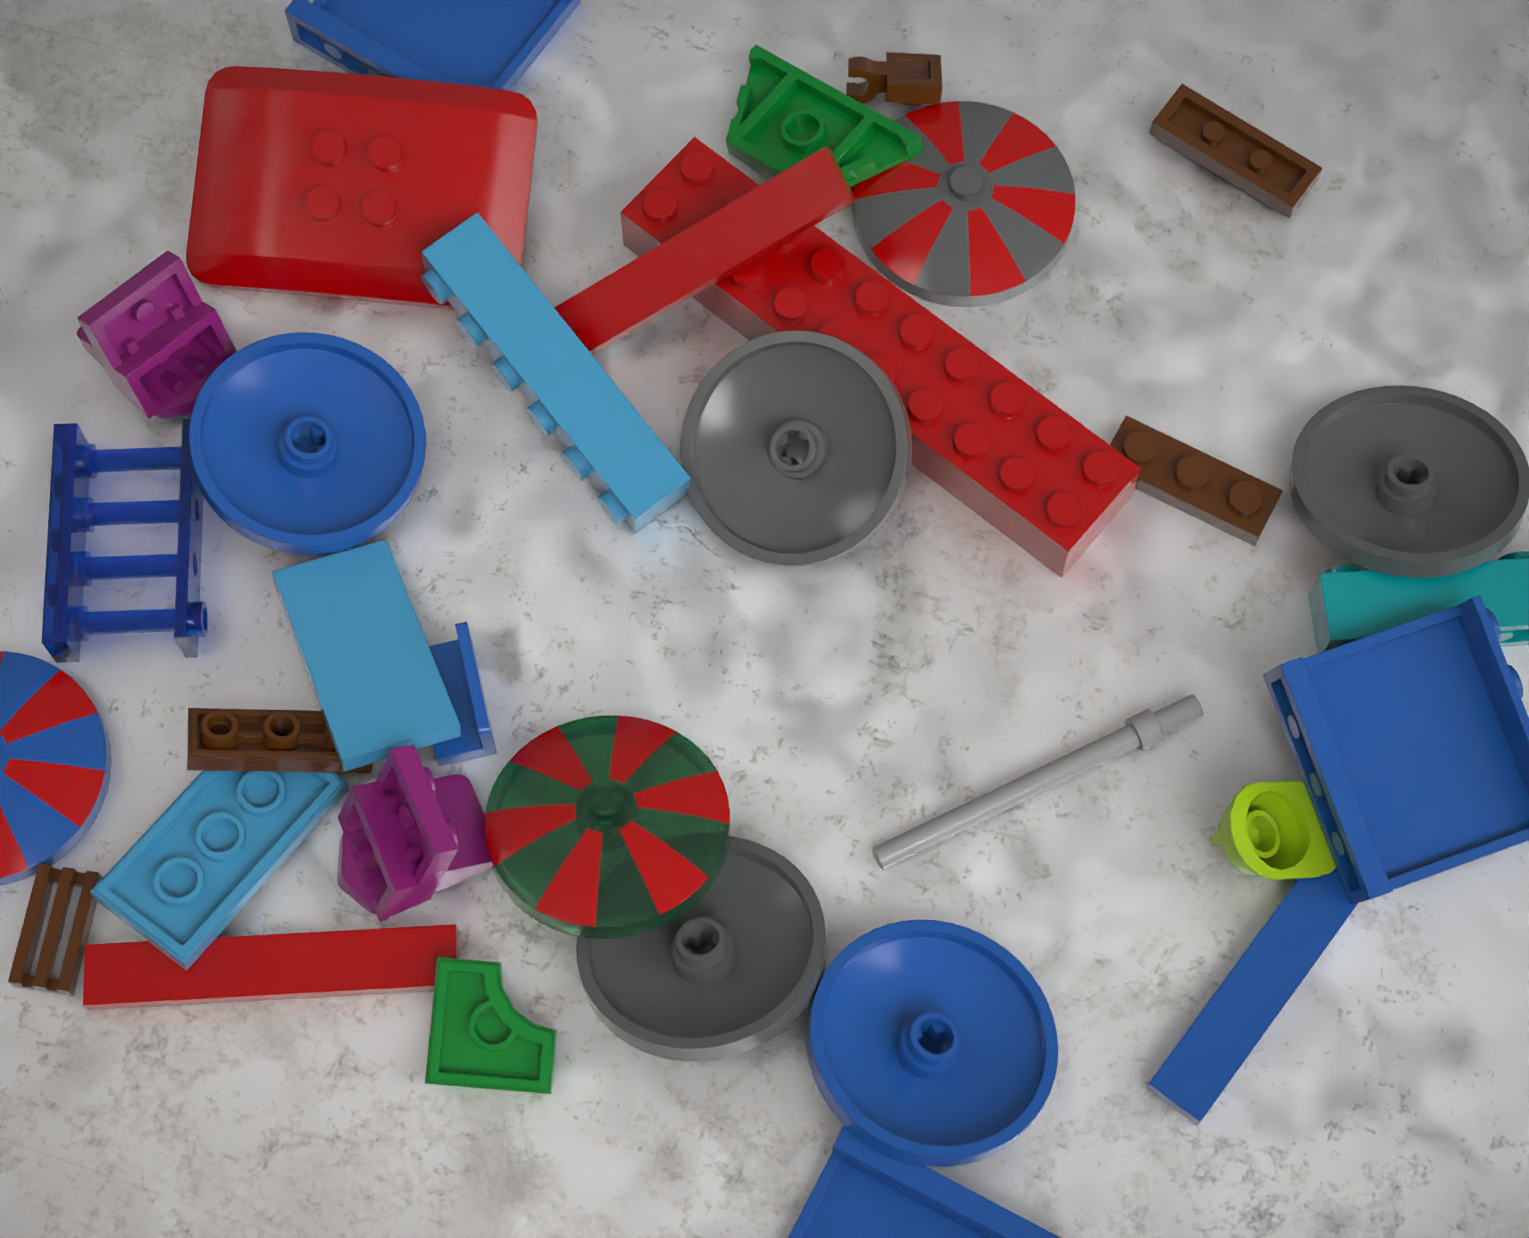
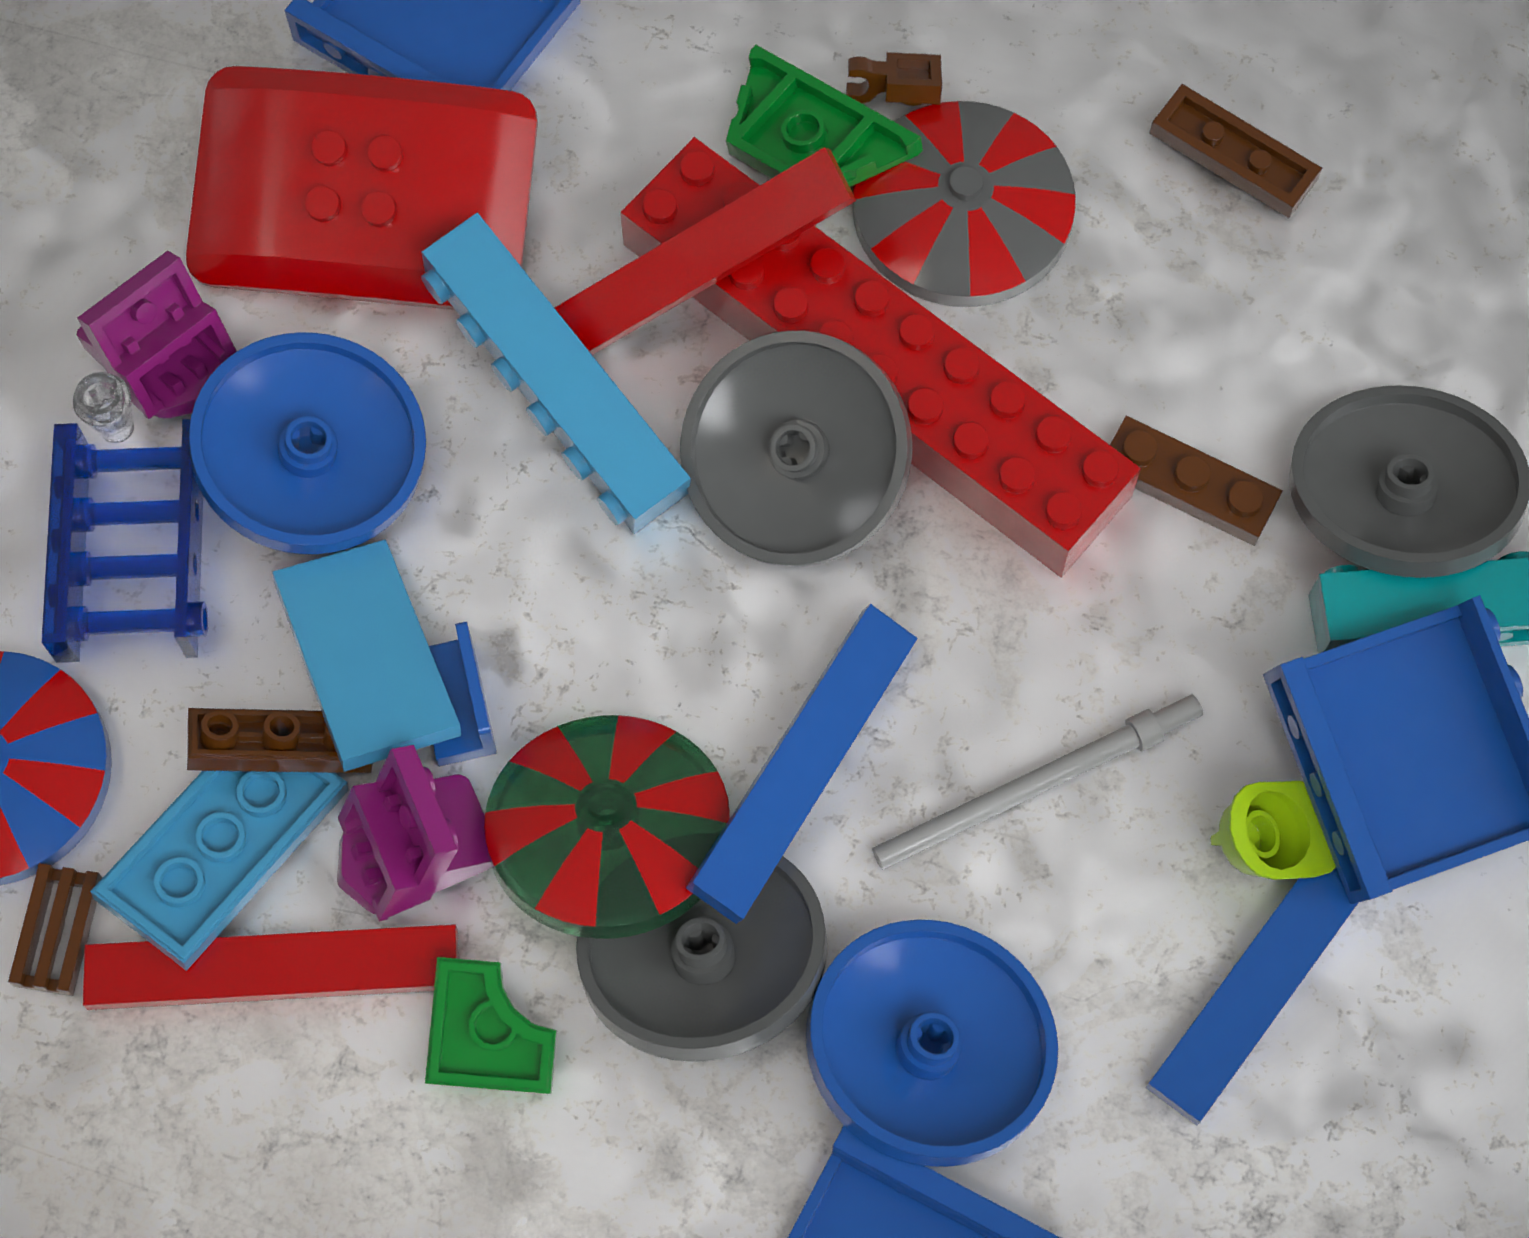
none -> clear cone [73,372,134,443]
none -> blue tile [686,603,918,924]

